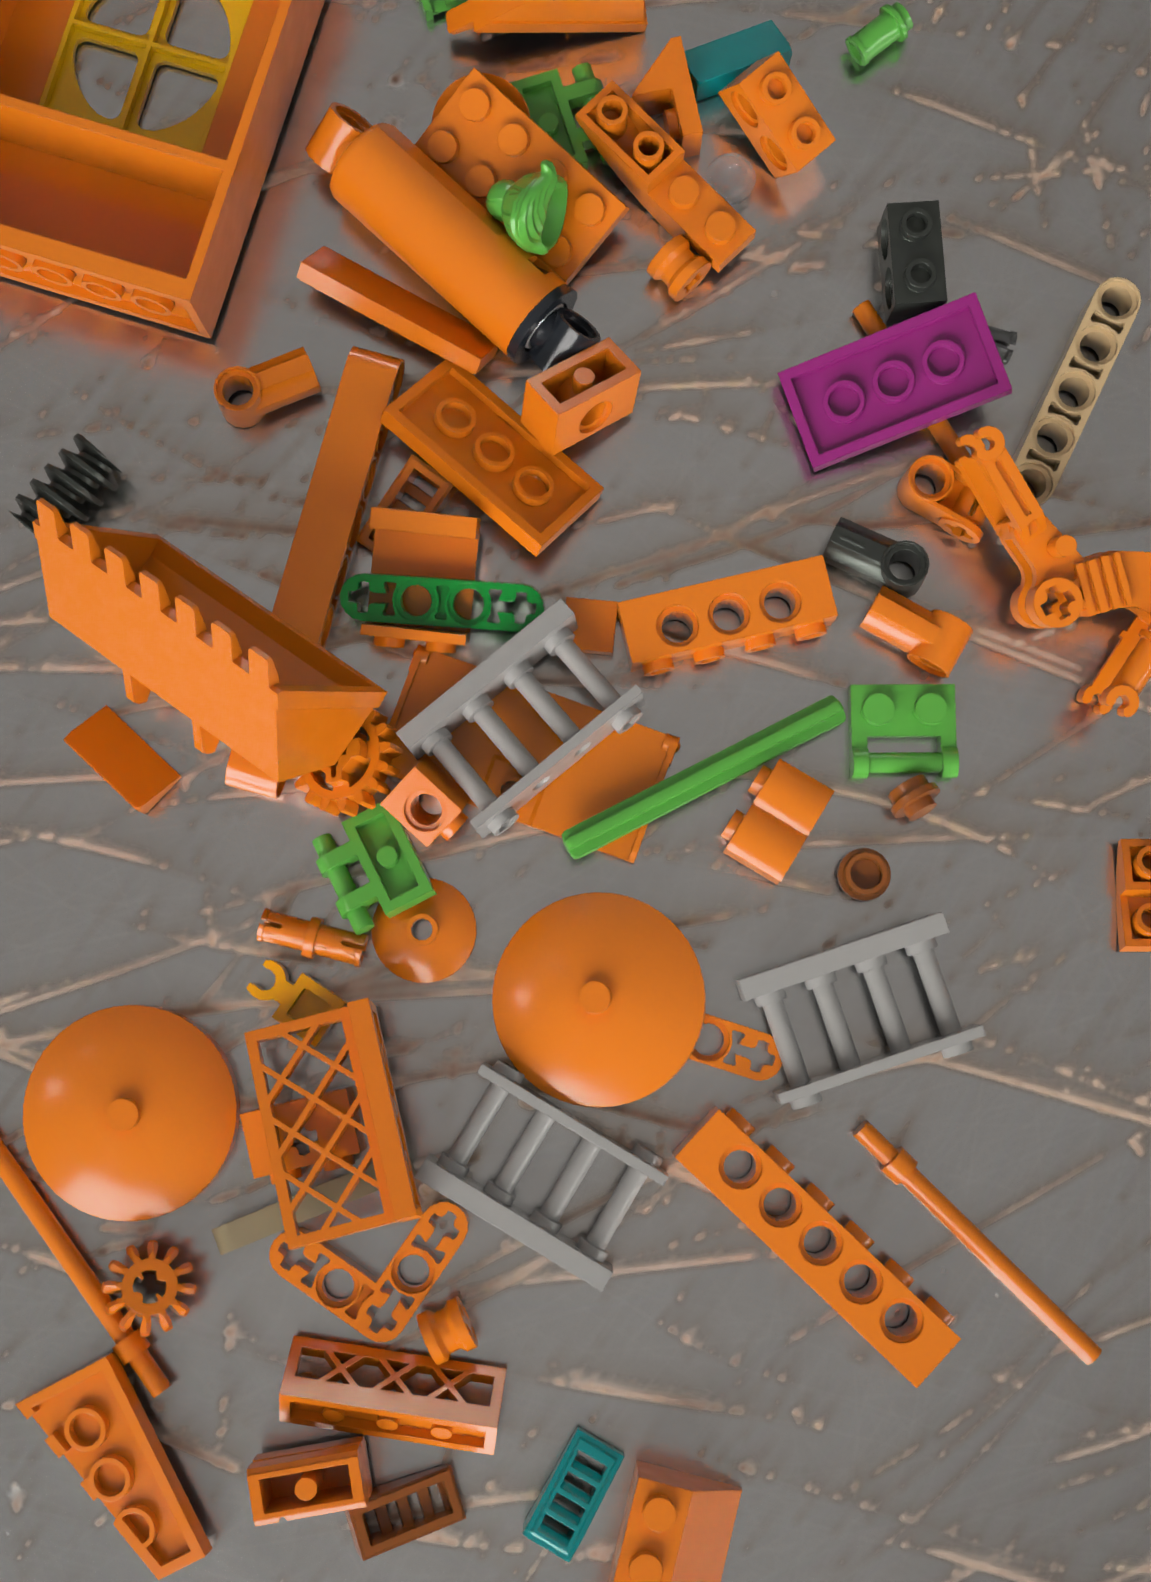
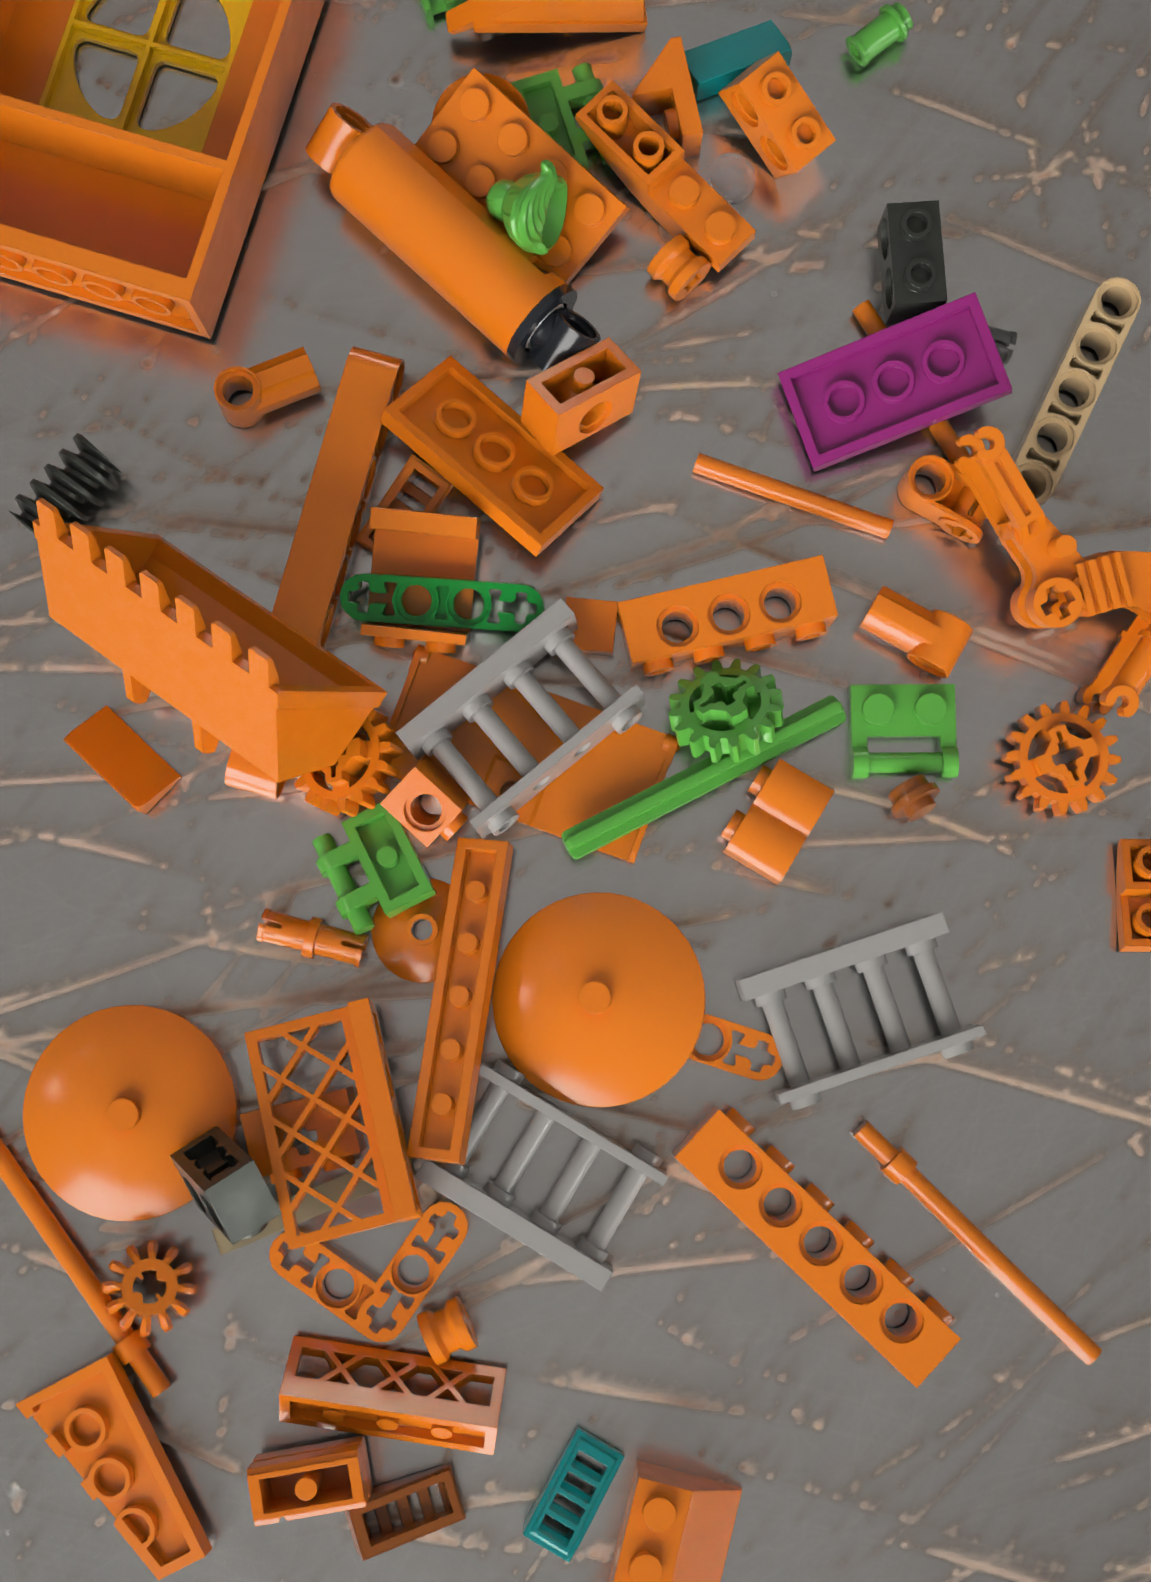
light orange plate [246,960,347,1047] -> none
orange tile [296,246,498,374] -> none
pearl dark grey piece [823,517,930,598] -> none
dark orange plate [837,848,891,901] -> none
none -> pearl dark grey brick [170,1126,281,1245]
none -> orange plate [406,837,514,1165]
none -> bright green gear [668,659,784,763]
none -> orange bar [693,453,894,539]
none -> orange gear [1001,701,1121,817]

